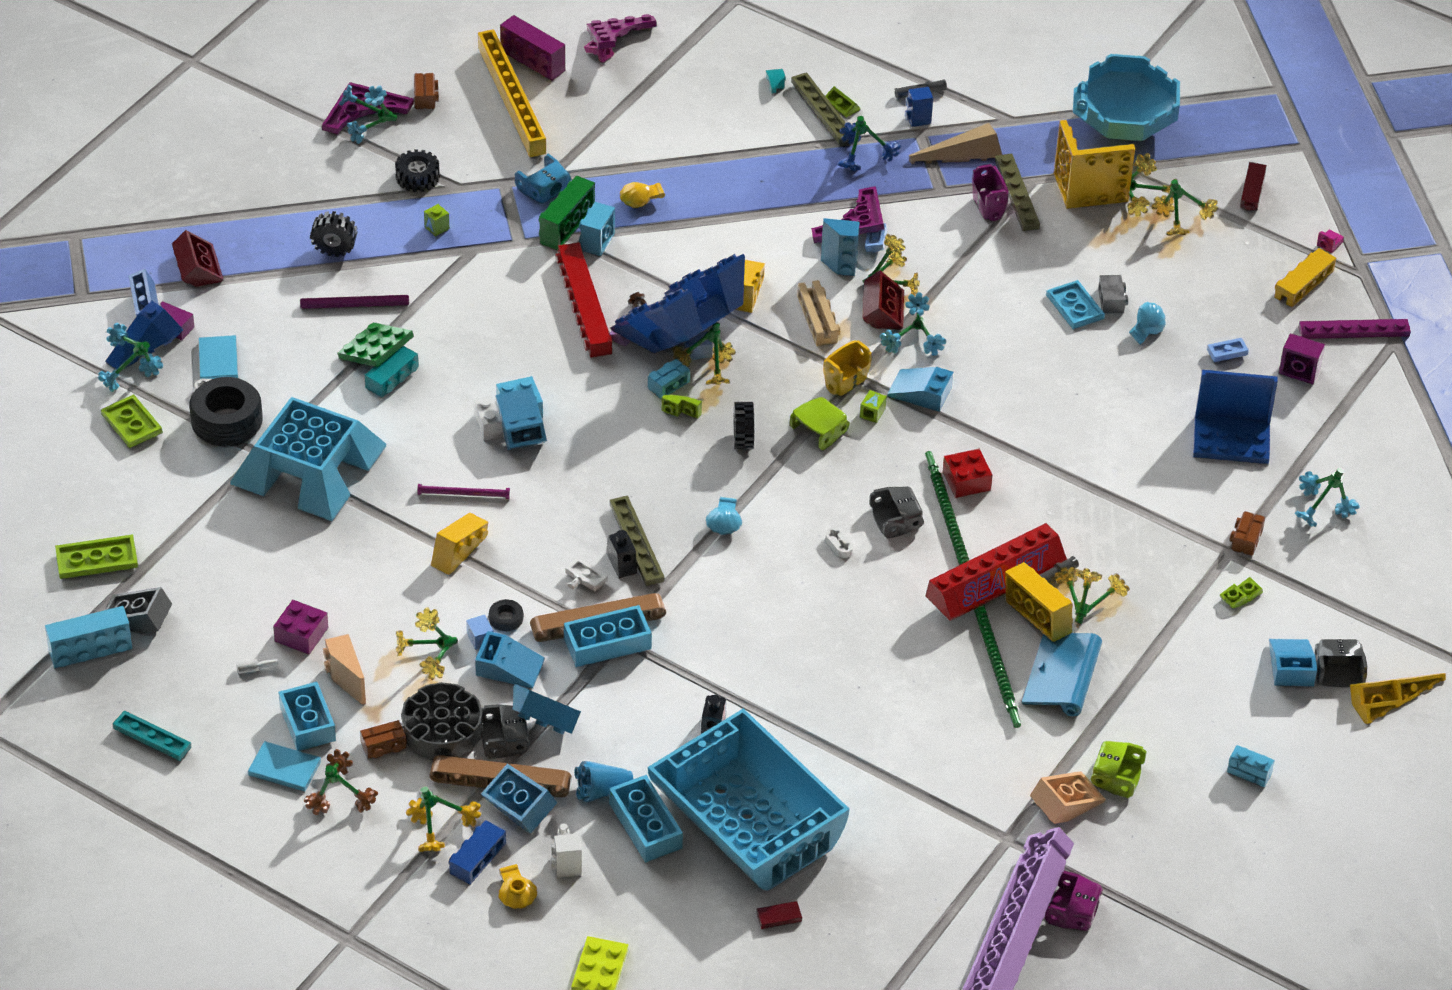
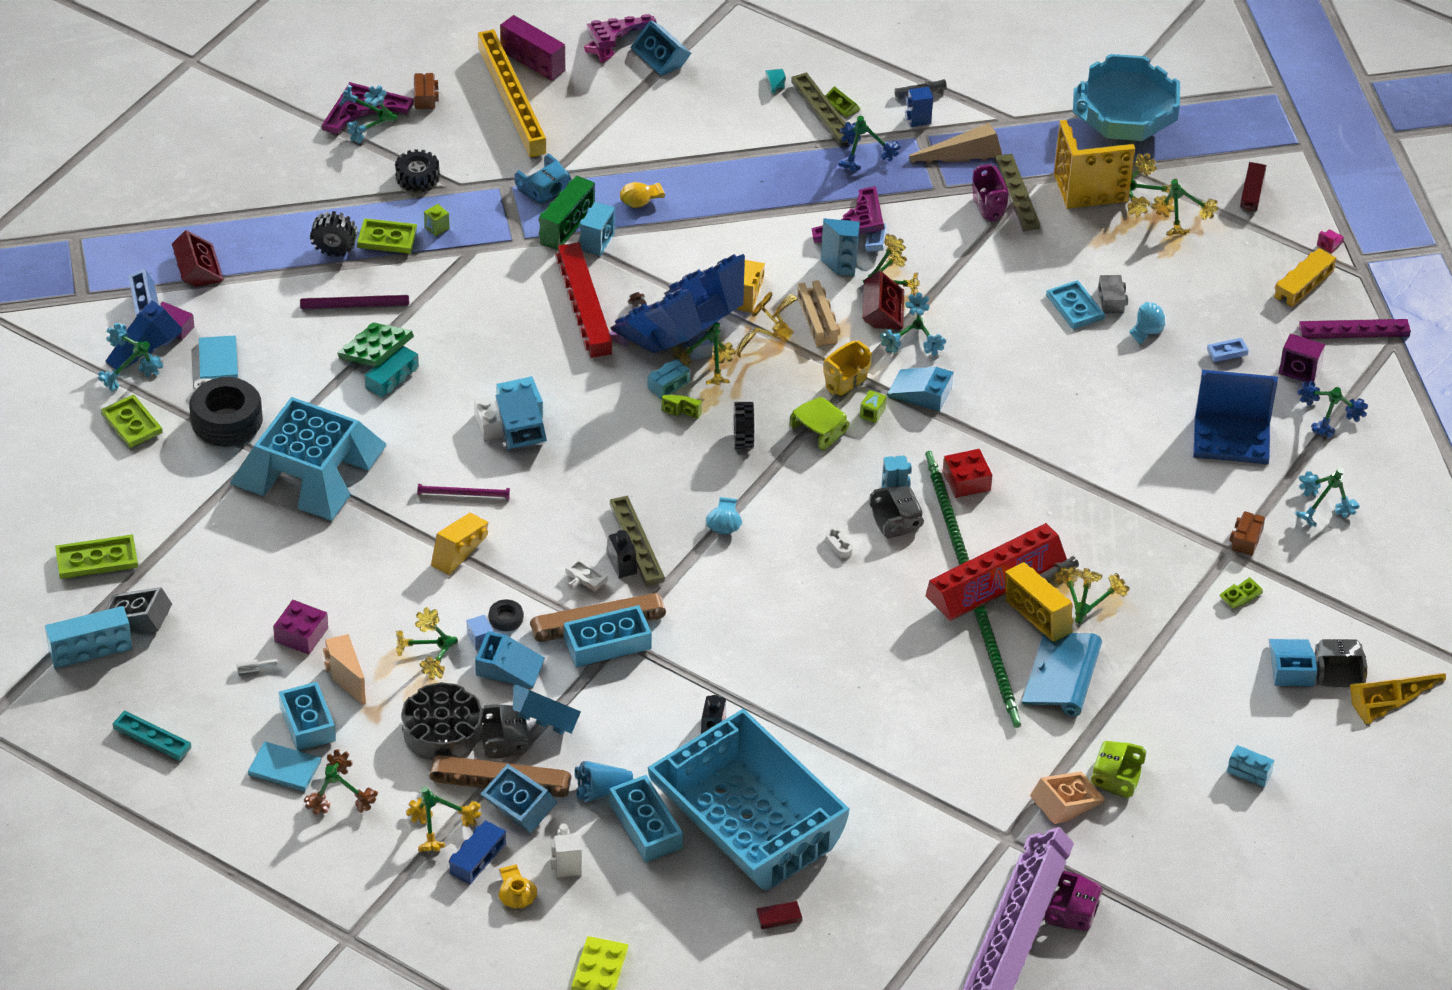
dark orange brick [360,720,407,759] -> none
none -> lime plate [357,218,417,254]
none -> dark azure slope [630,20,692,76]
none -> clear yellow plant [736,291,799,358]
none -> medium azure brick [882,455,912,488]
none -> blue plant [1297,381,1368,438]

